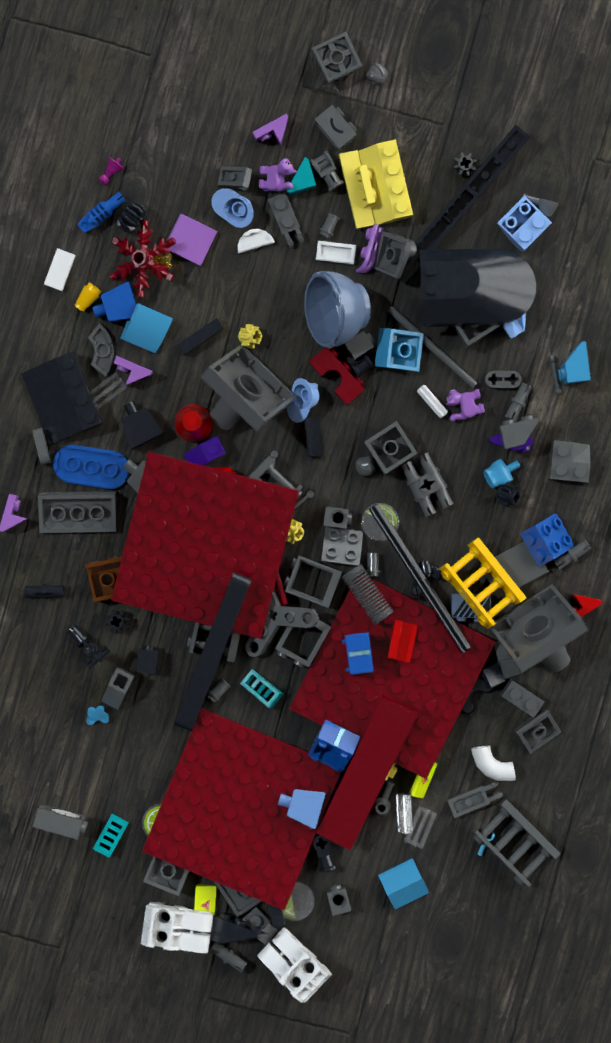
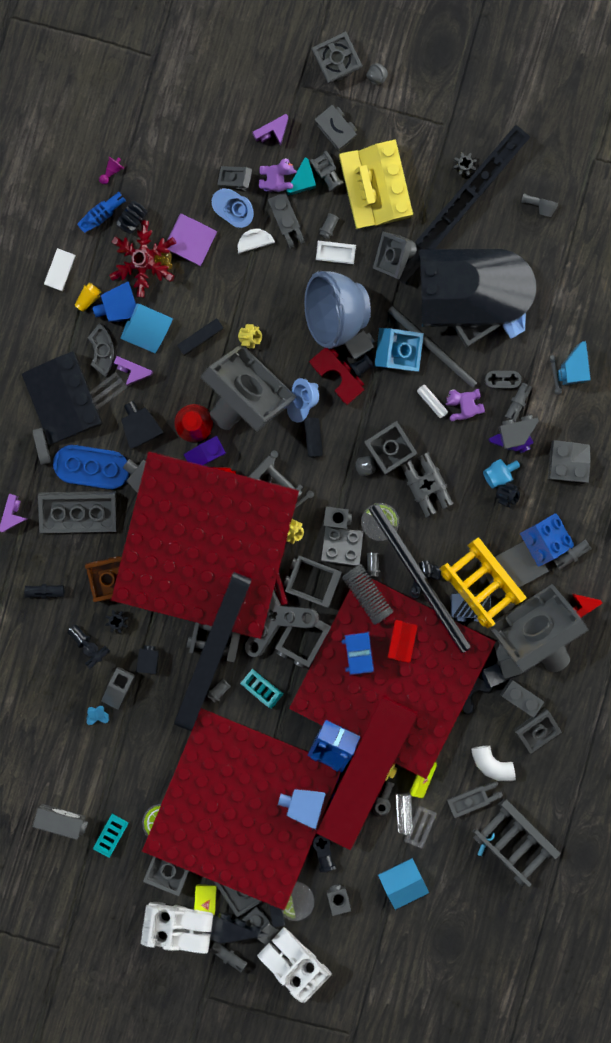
medium lavender piece [356,224,383,273] -> none
light blue slope [497,195,552,253] -> none

